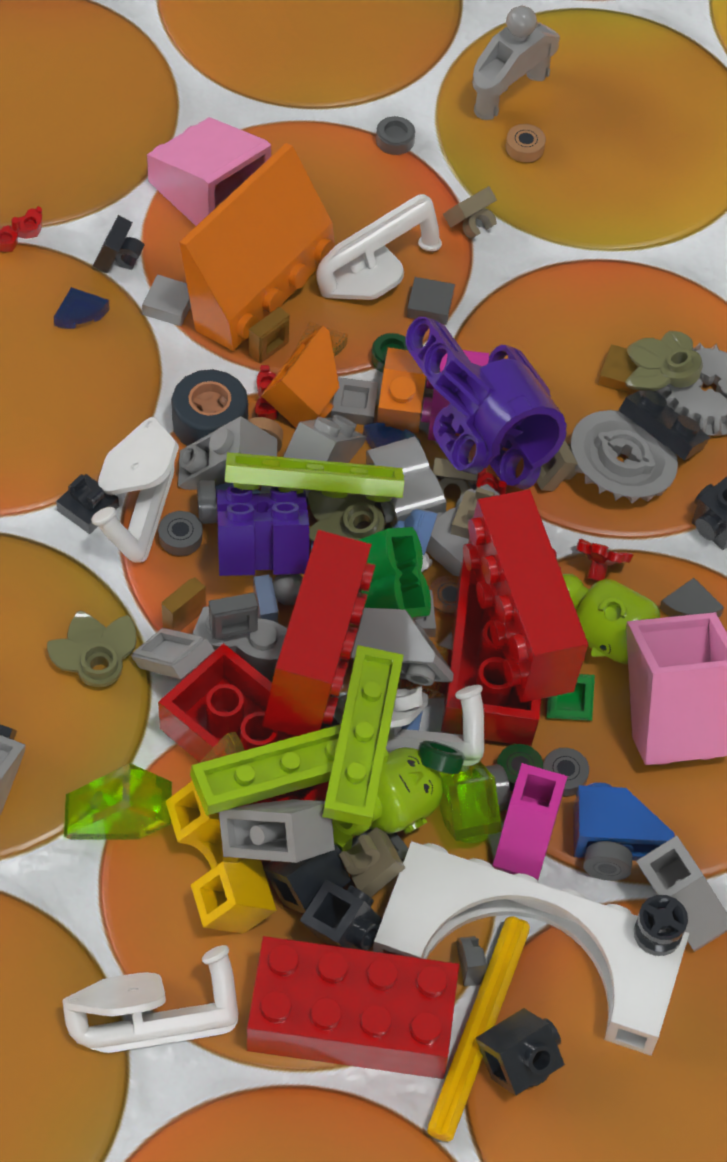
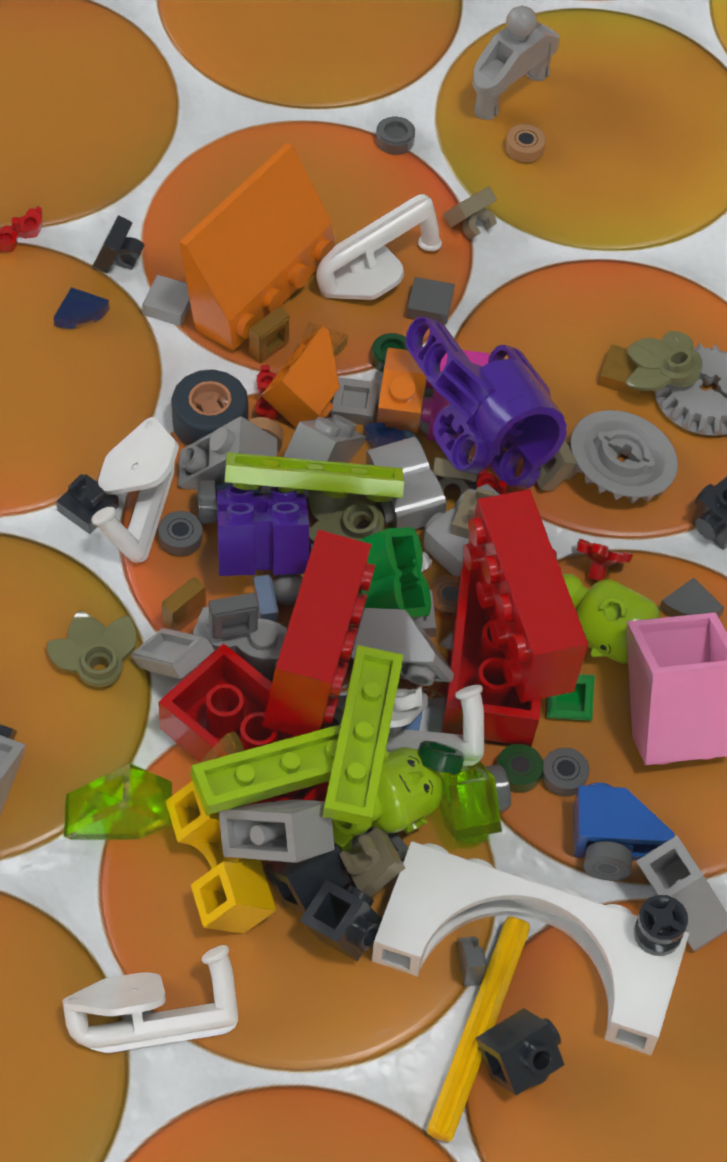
bright pink slope [147,117,271,226] -> none
red brick [247,936,459,1079] -> none
medium blue tile [394,509,437,555] -> none
dark pink slope [493,763,568,880] -> none
black plate [619,390,710,461] -> none

